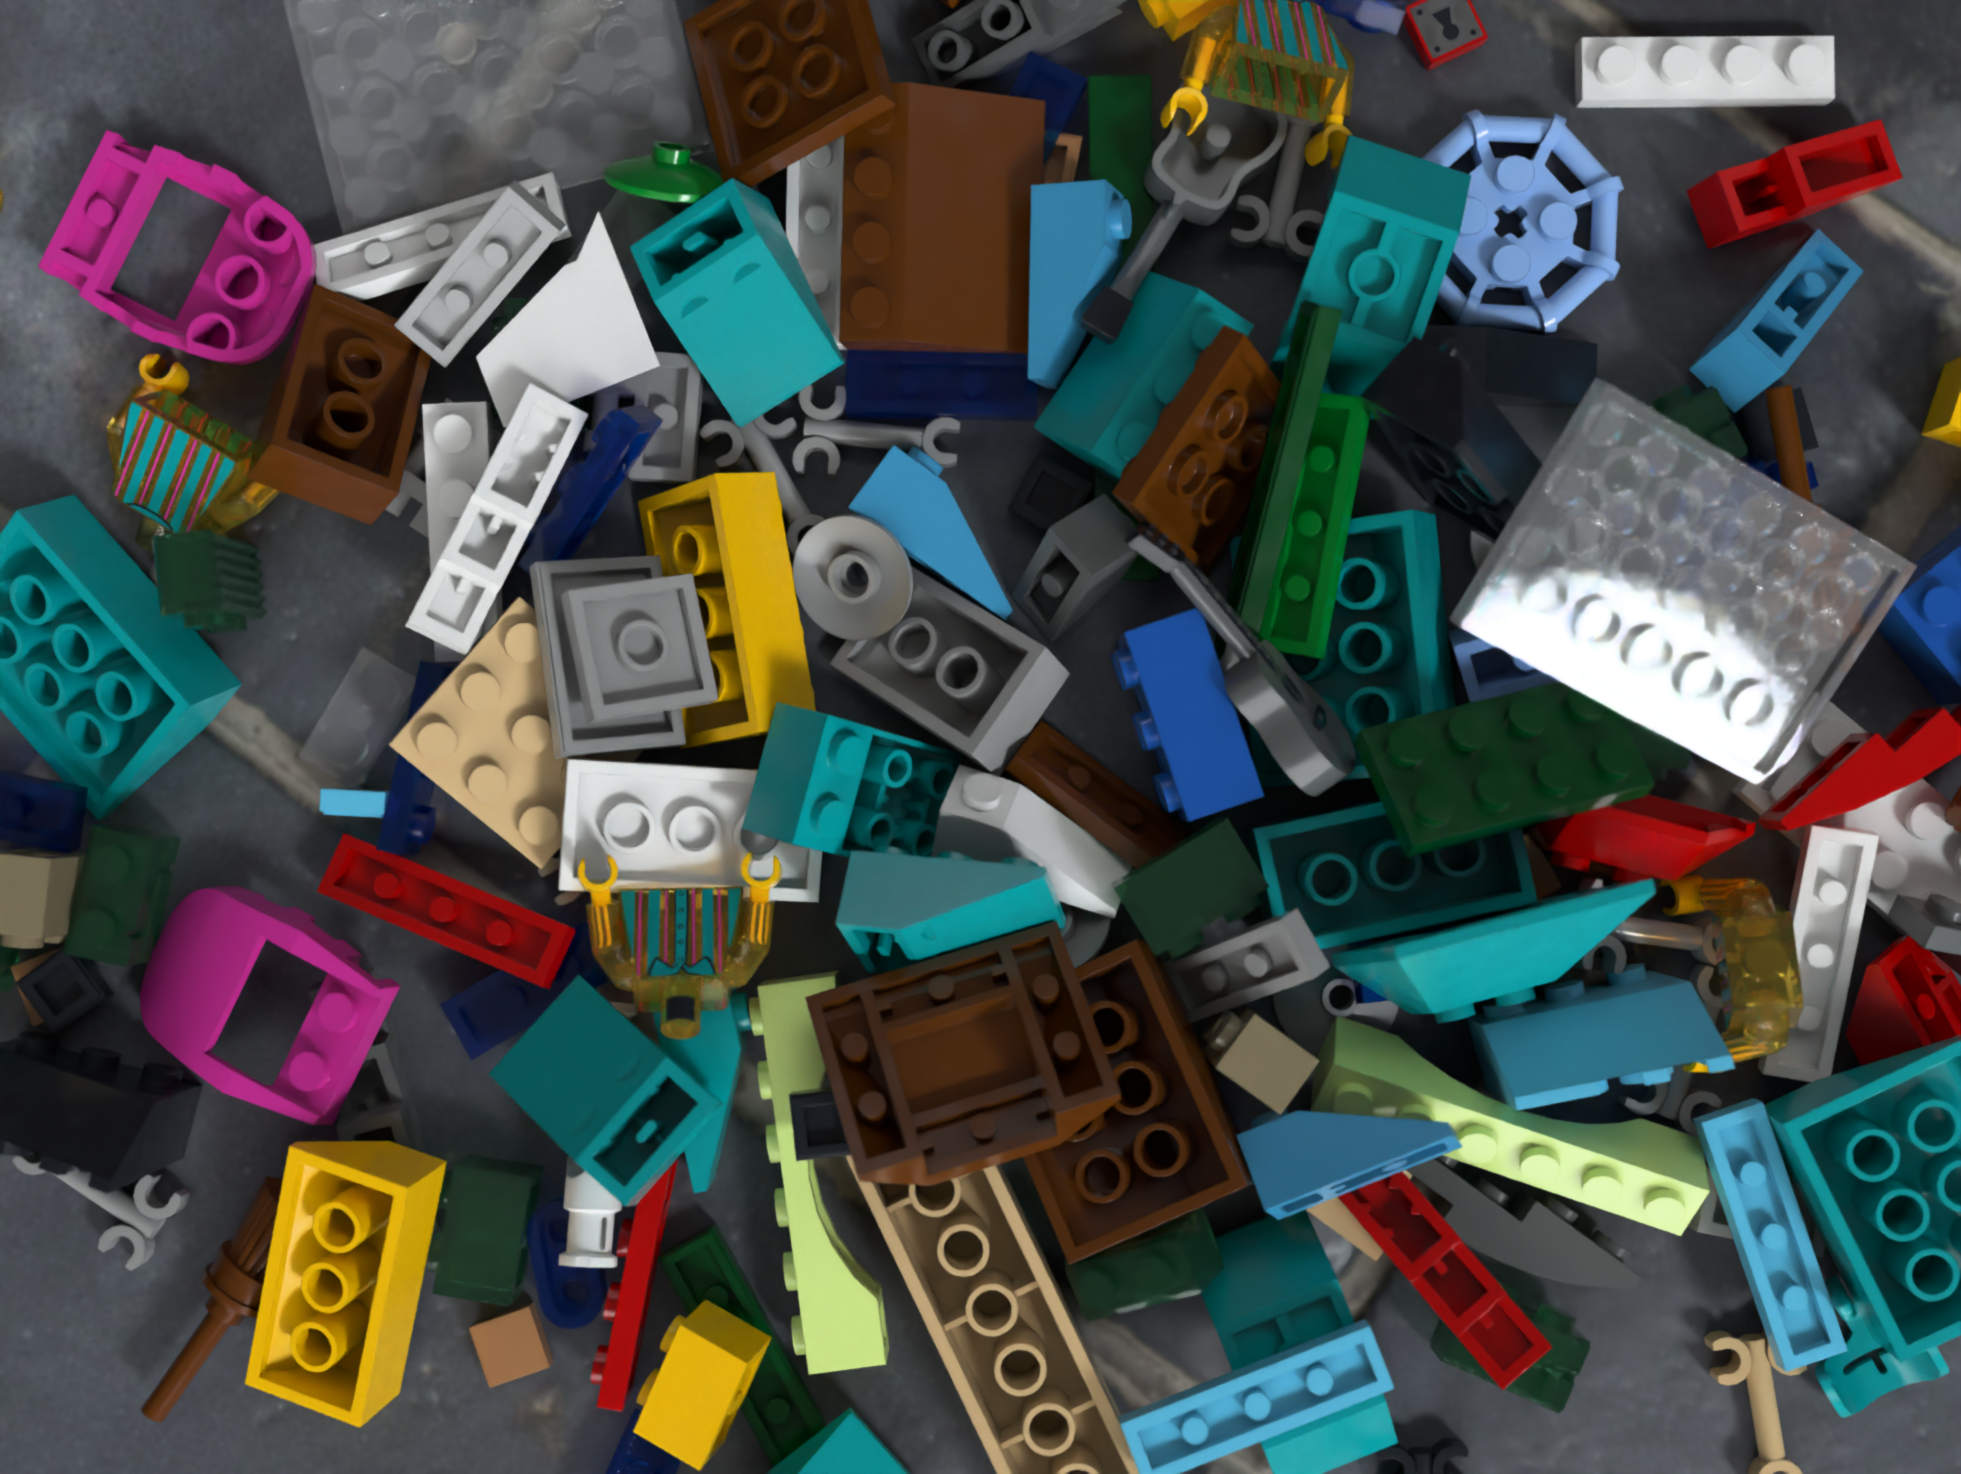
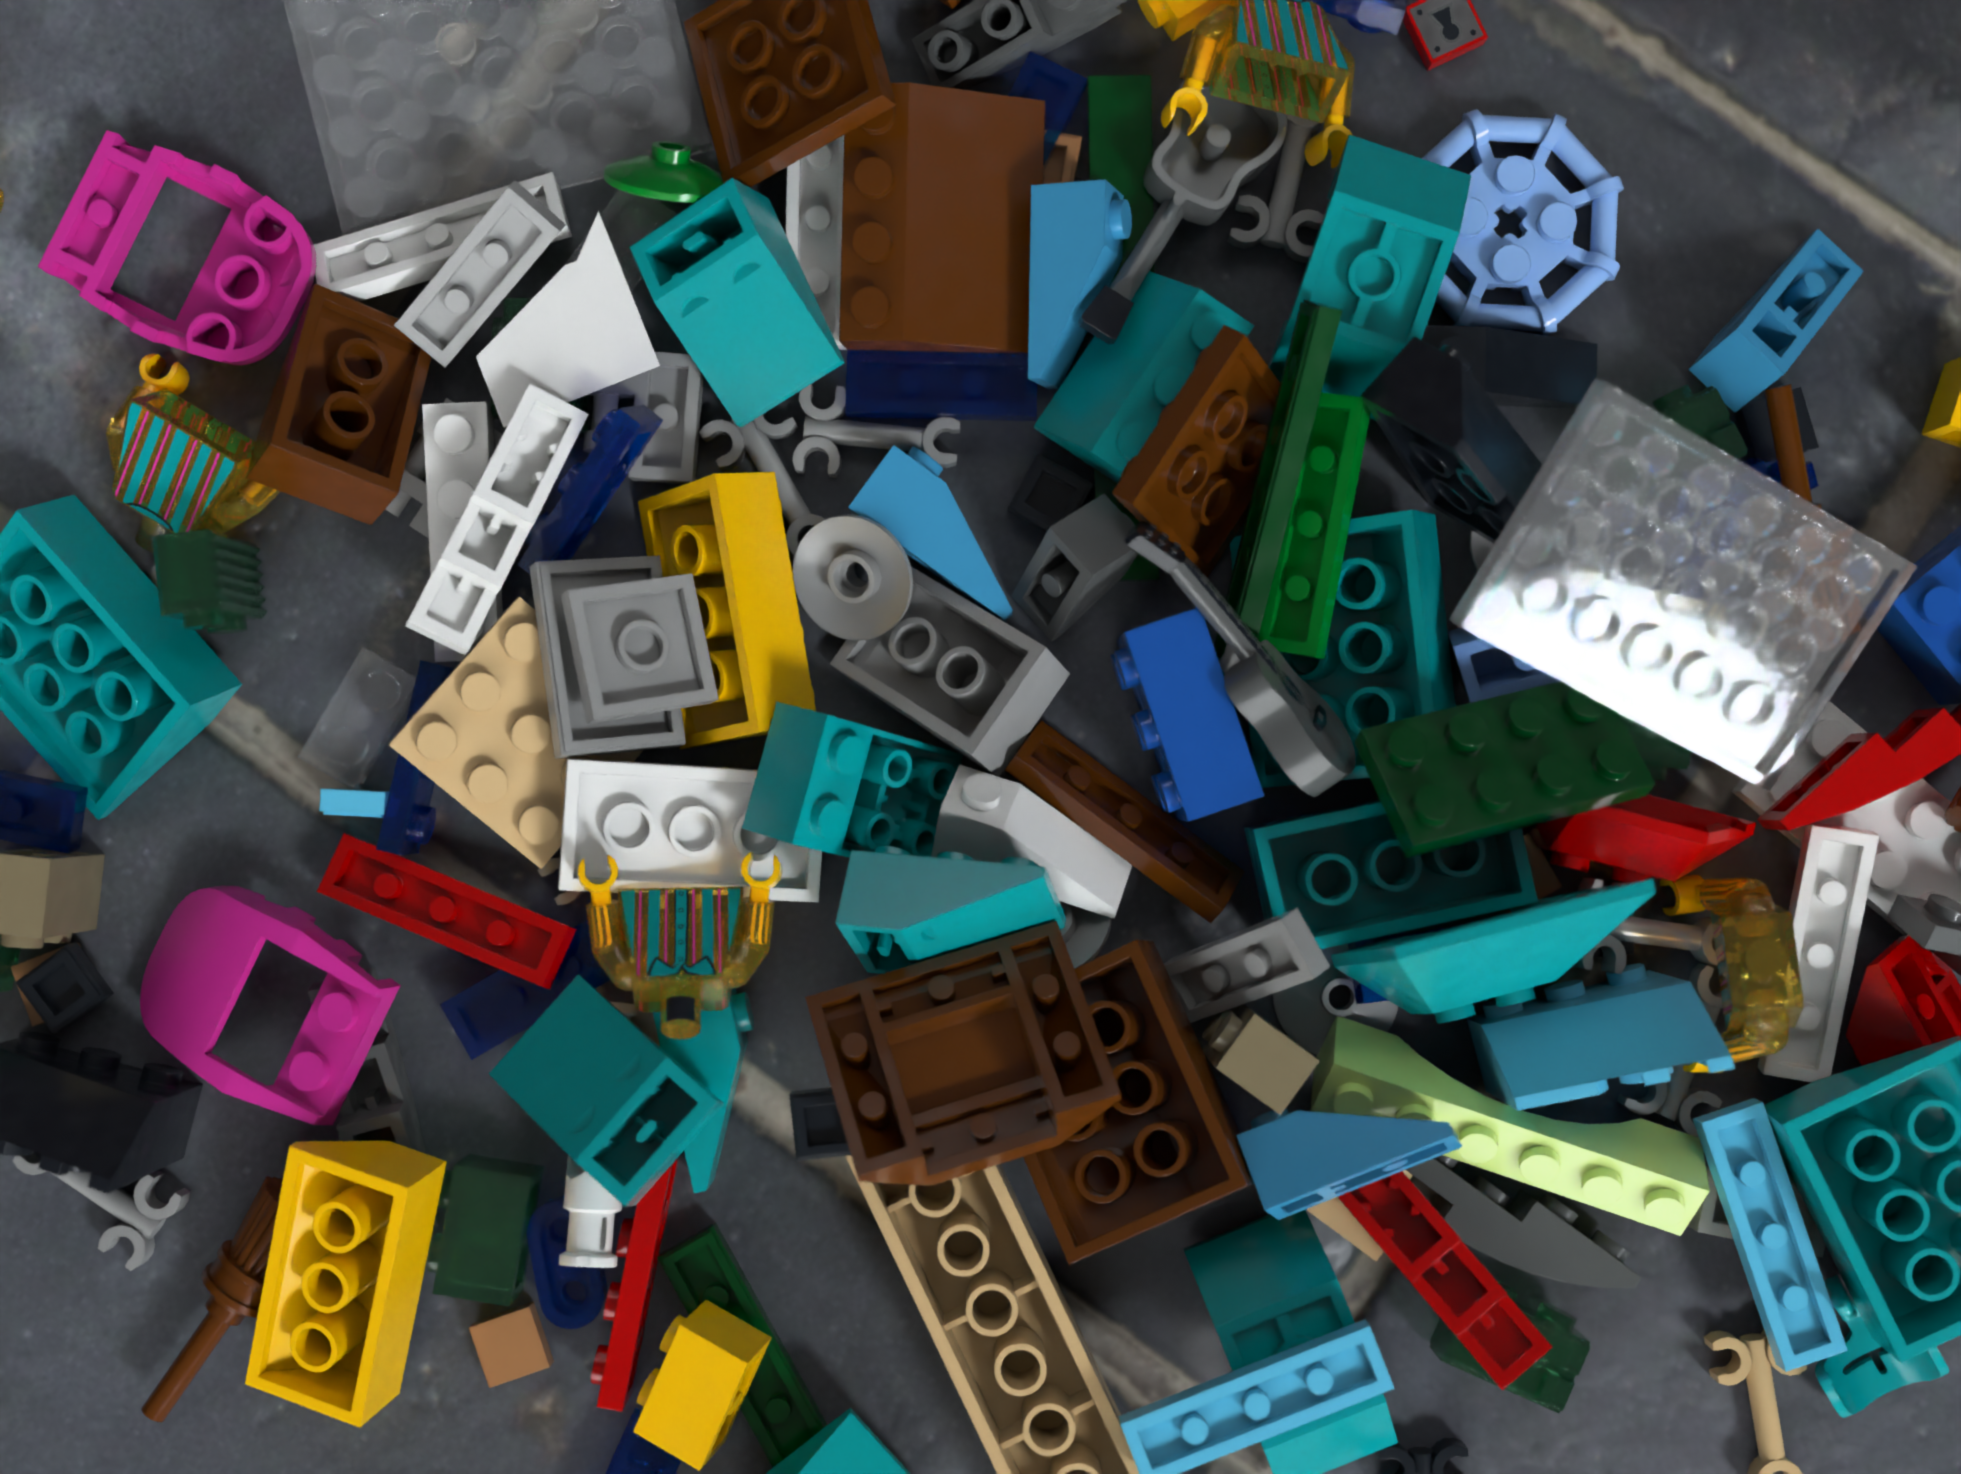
clear green brick [63,824,181,967] -> none
yellowish green arch [749,971,889,1375] -> none
clear green brick [1064,1207,1224,1322] -> none
clear green brick [1110,816,1270,958] -> none
white plate [1575,36,1835,108] -> none
red slope [1686,119,1903,249] -> none

